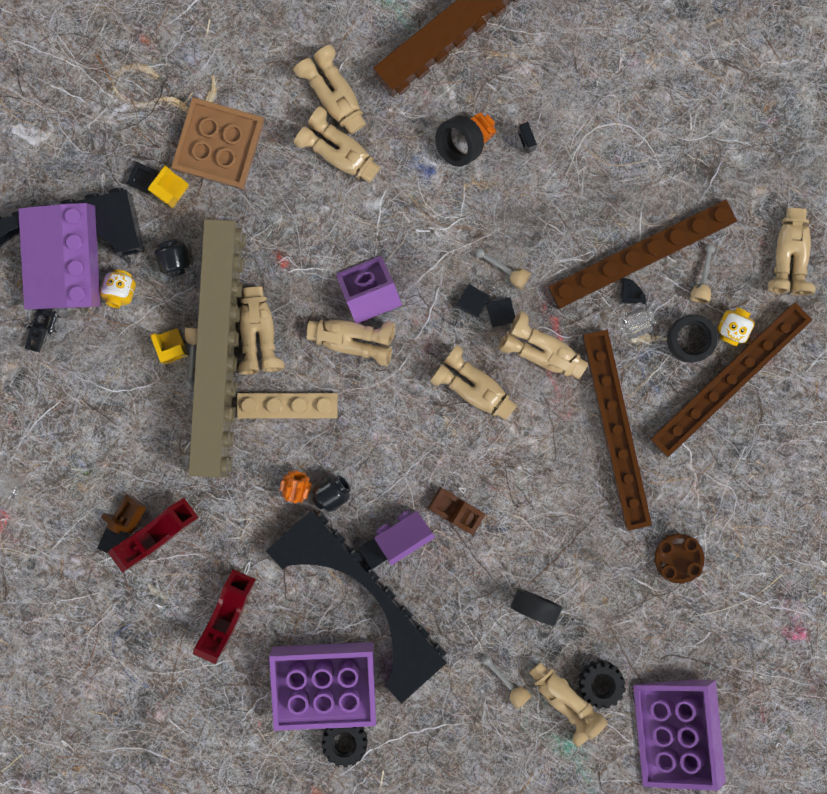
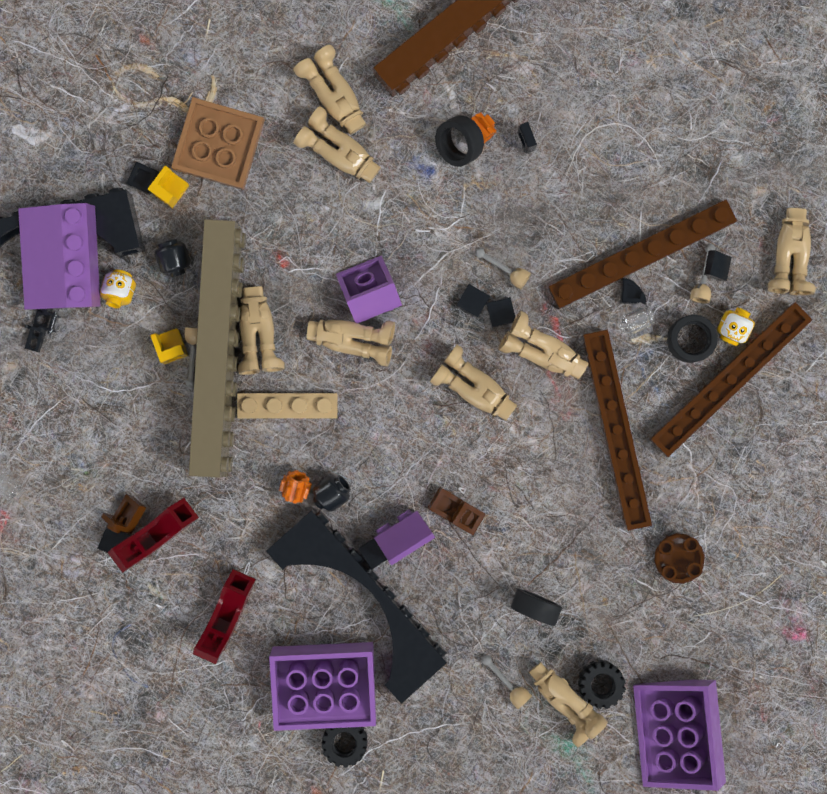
none -> black tile [704,250,732,281]

